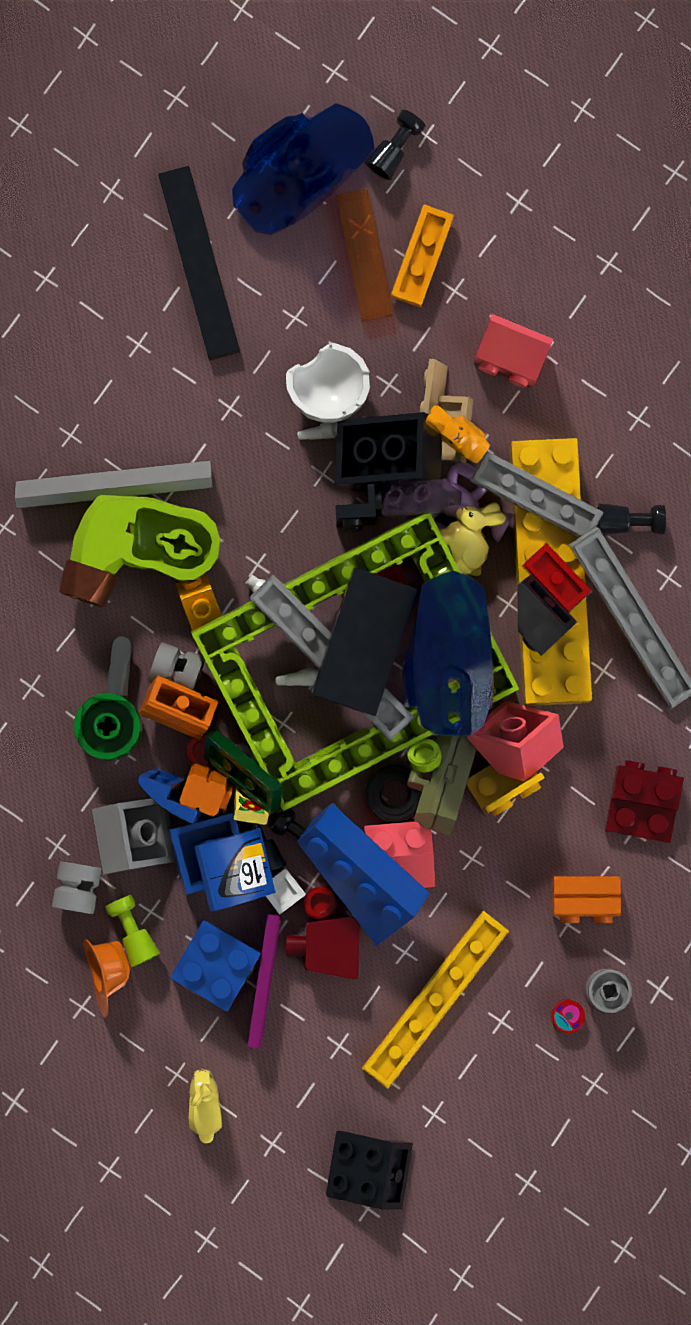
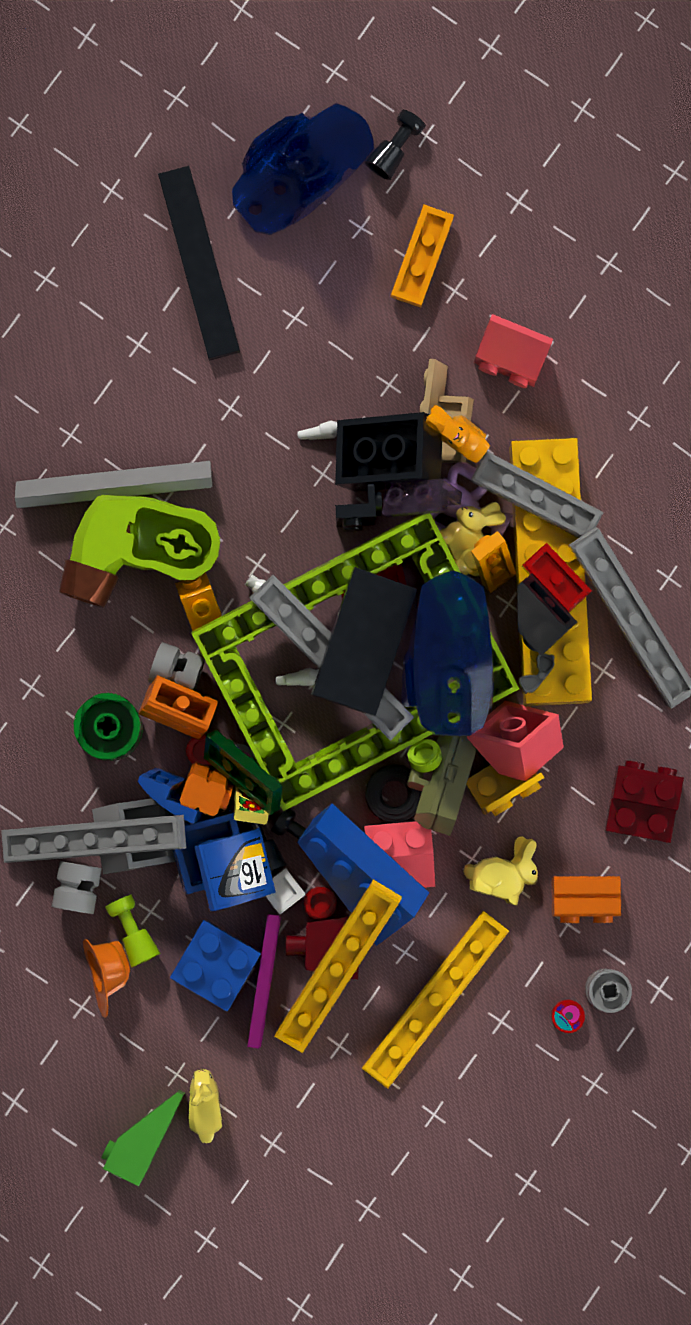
dark grey bar [107,637,132,697] -> none
white cylinder [286,343,370,423] -> none
black bracket [326,1131,413,1210] -> none
clear orange tile [336,188,393,322] -> none
black piece [597,503,666,535] -> none
none -> light grey tile [1,815,186,863]
none -> bright green slope [101,1090,185,1186]
none -> yellow tile [274,879,402,1053]
none -> light yellow animal [463,836,538,906]
none -> light orange plate [471,531,516,593]
none -> dark grey piece [519,653,555,694]

